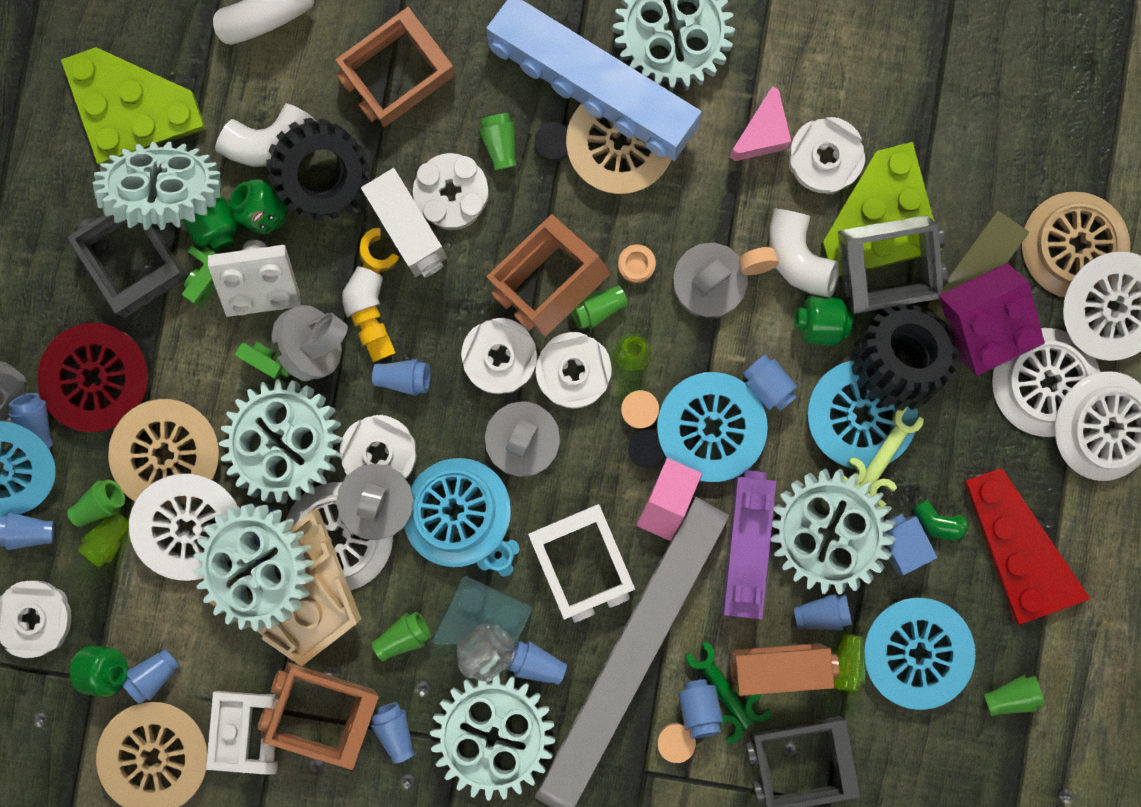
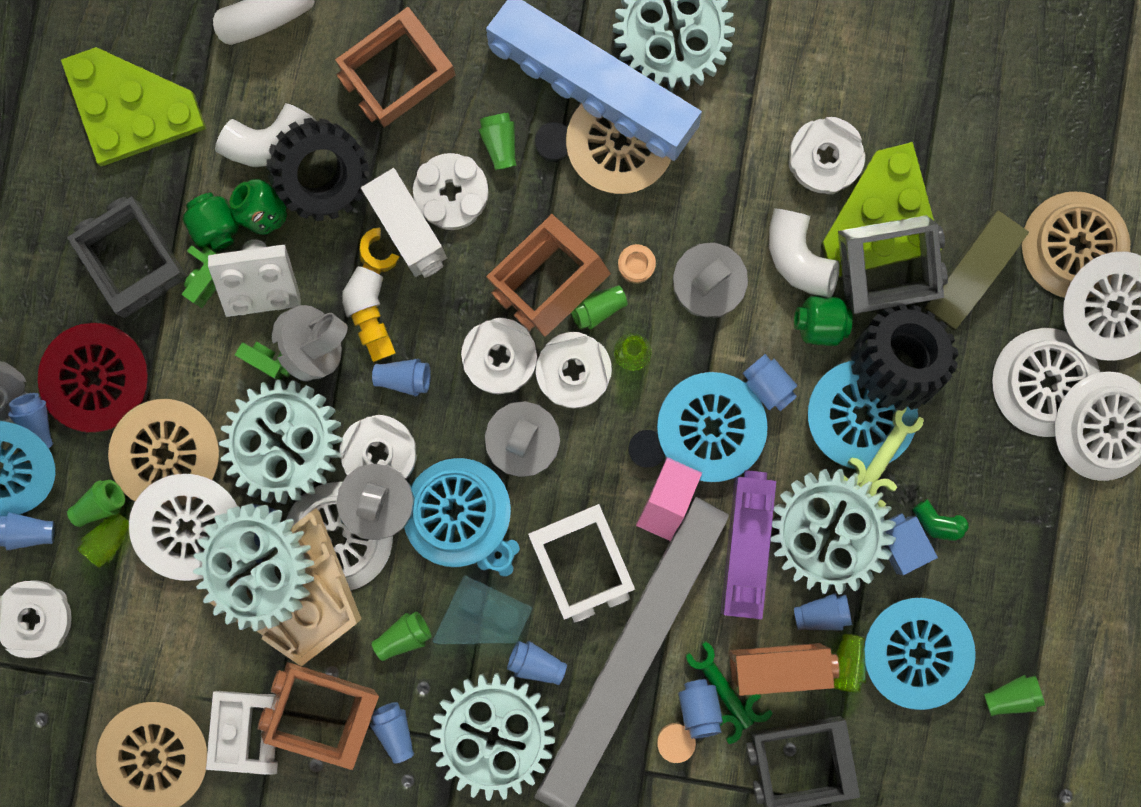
green head [69,645,128,698] -> none
light aqua gear [93,142,221,230] -> none
medium blue cone [122,649,180,704] -> none
clear head [457,624,514,682] -> none
light nougat tile [621,390,659,429] -> none
bright pink slope [729,86,791,161] -> none
light nougat tile [739,247,779,275] -> none
magenta brick [939,263,1045,376] -> none
red wing [963,468,1090,625] -> none

